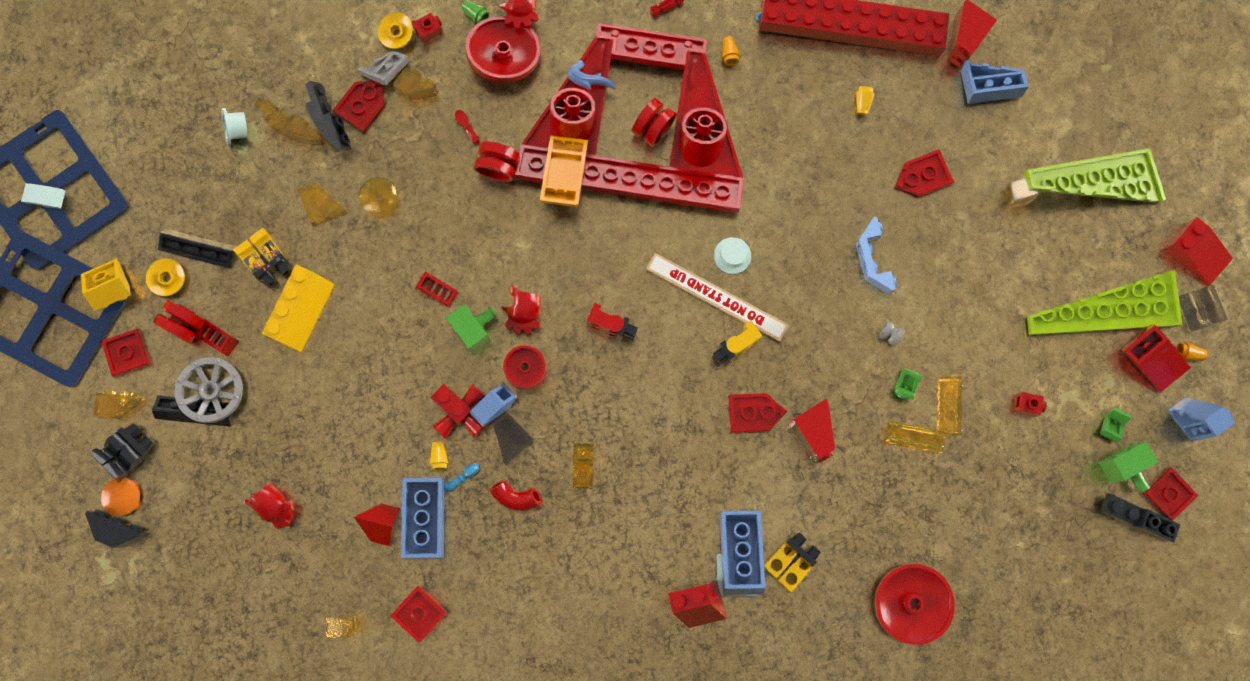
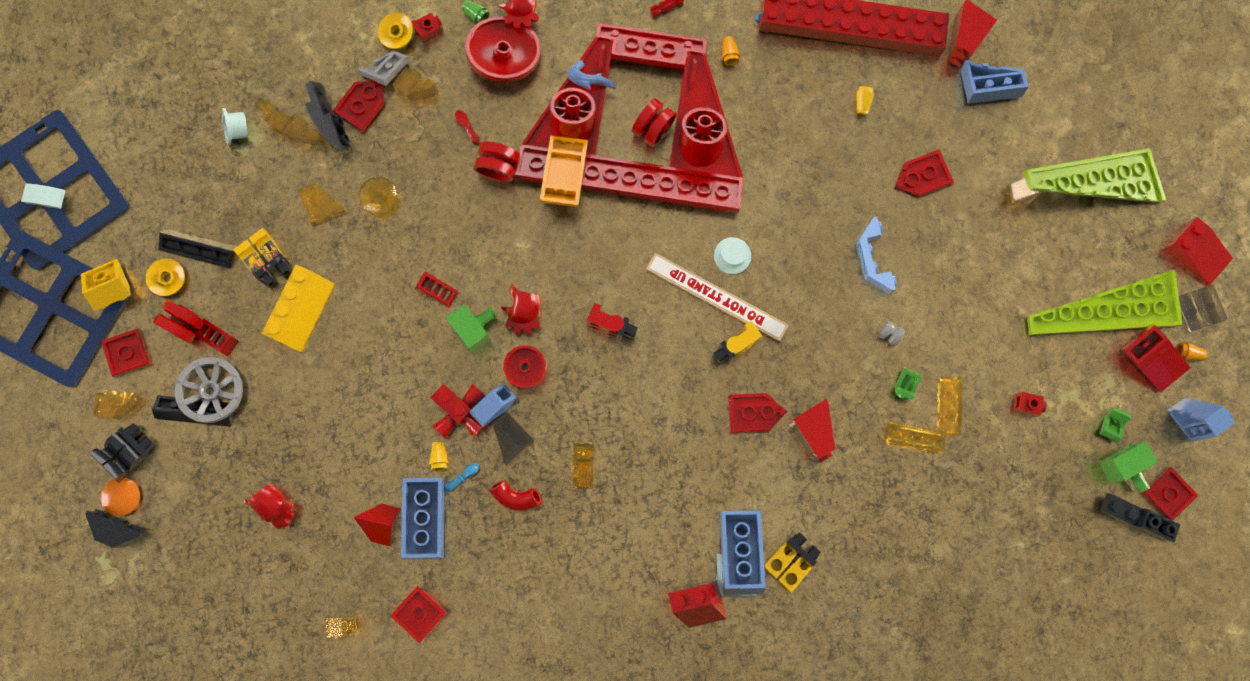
red dish [874,564,955,645] -> none

